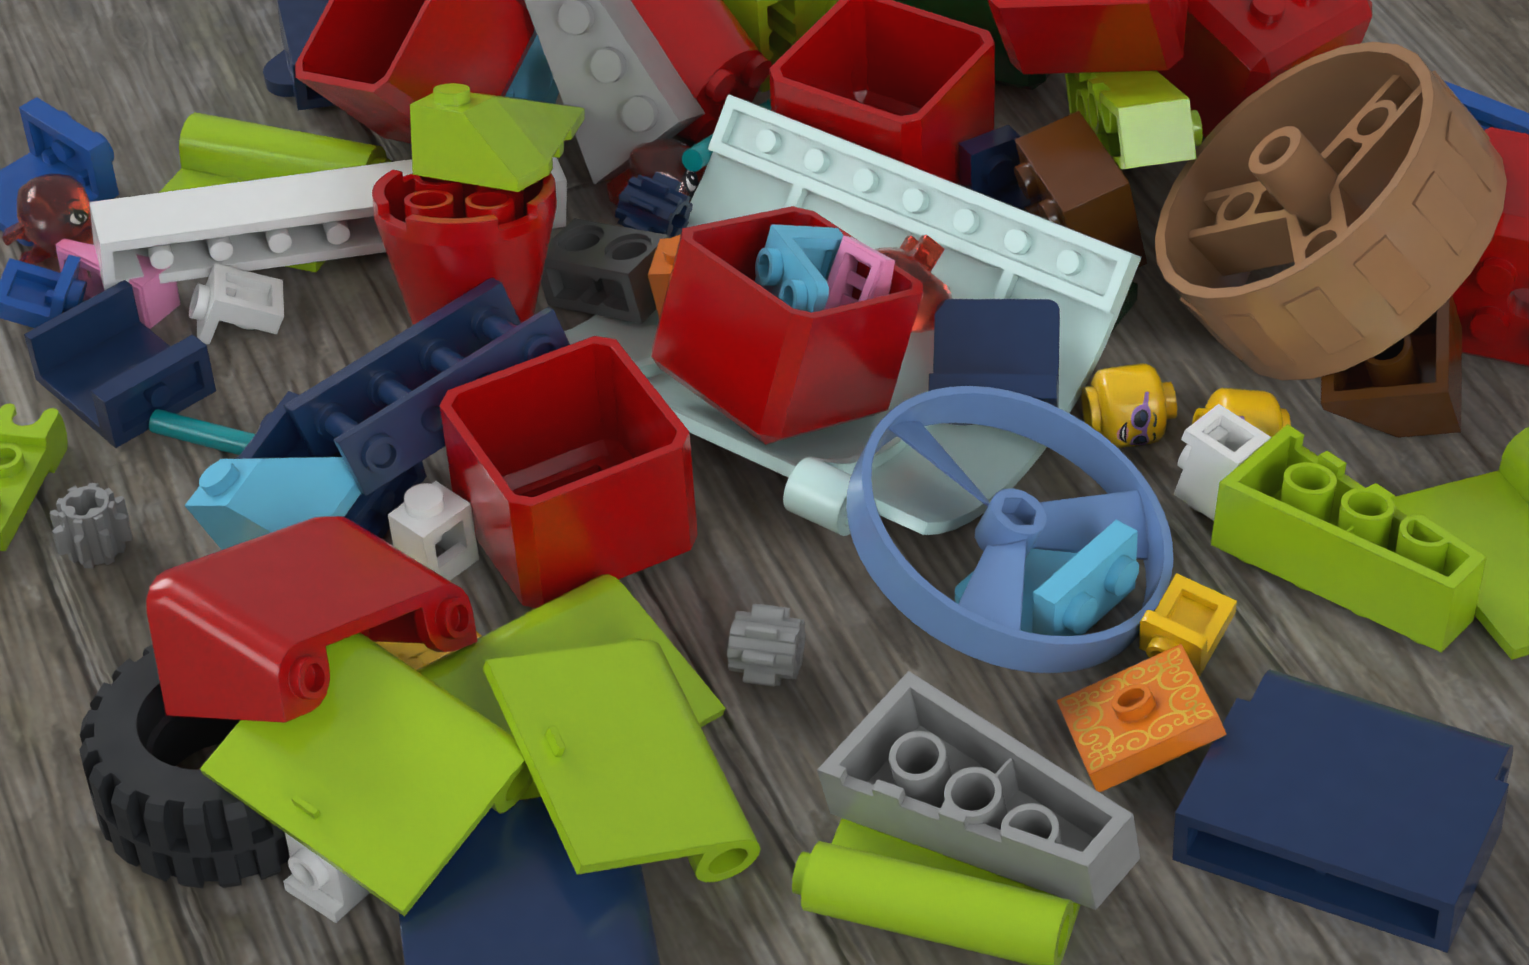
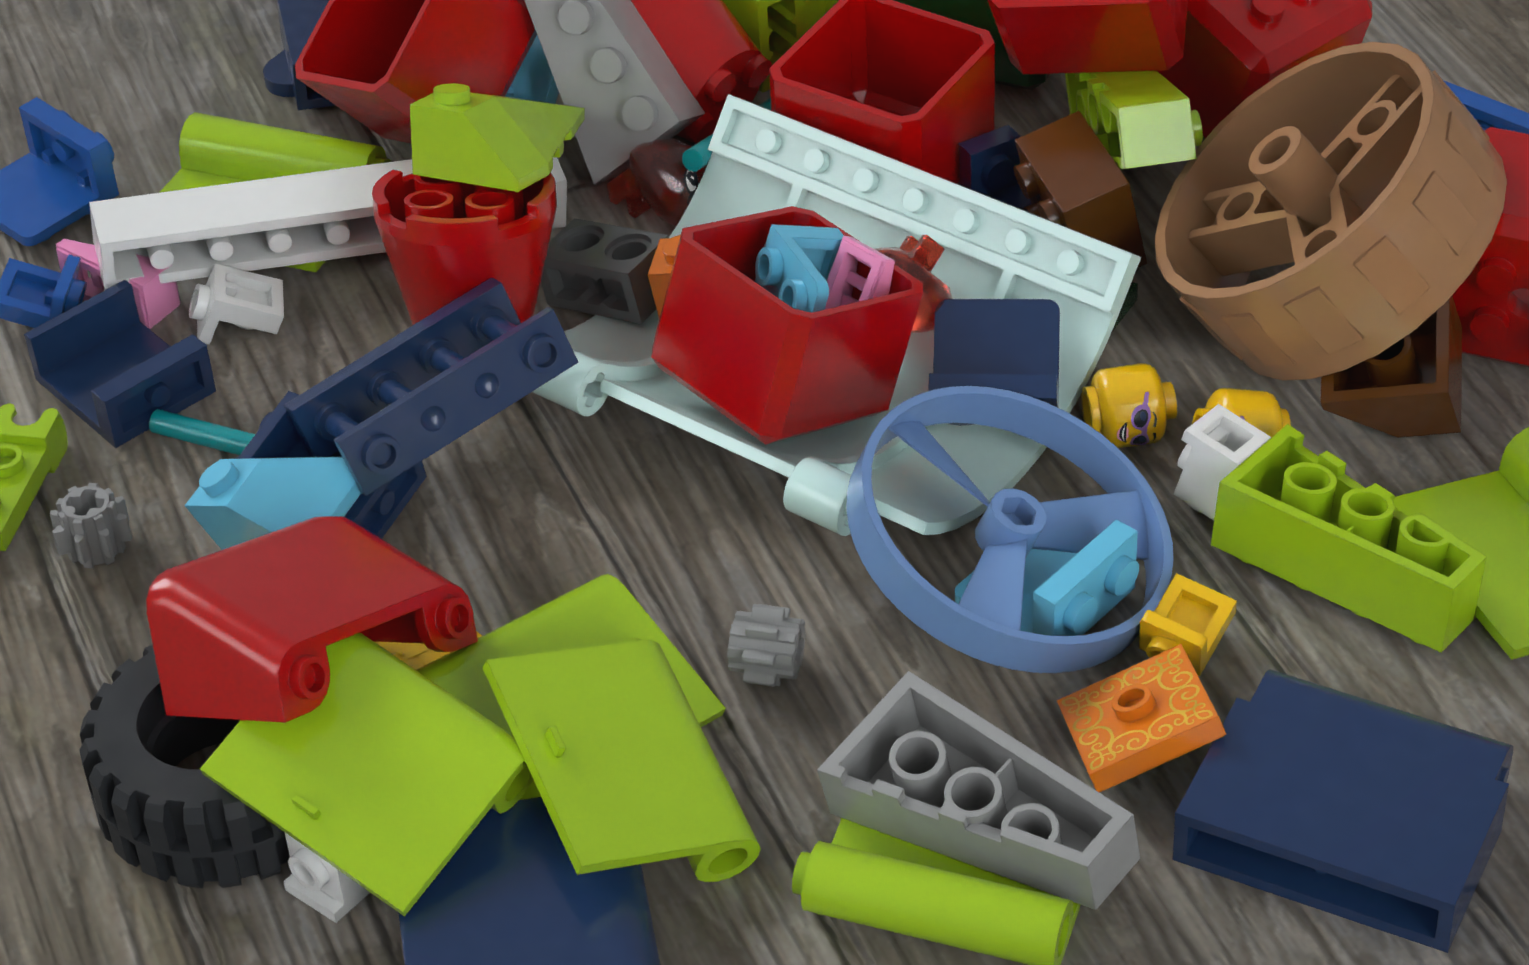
clear red piece [2,173,93,265] -> none
white brick [388,481,479,581] -> none
red plate [440,336,698,609] -> none
dark blue gear [615,172,693,238] -> none

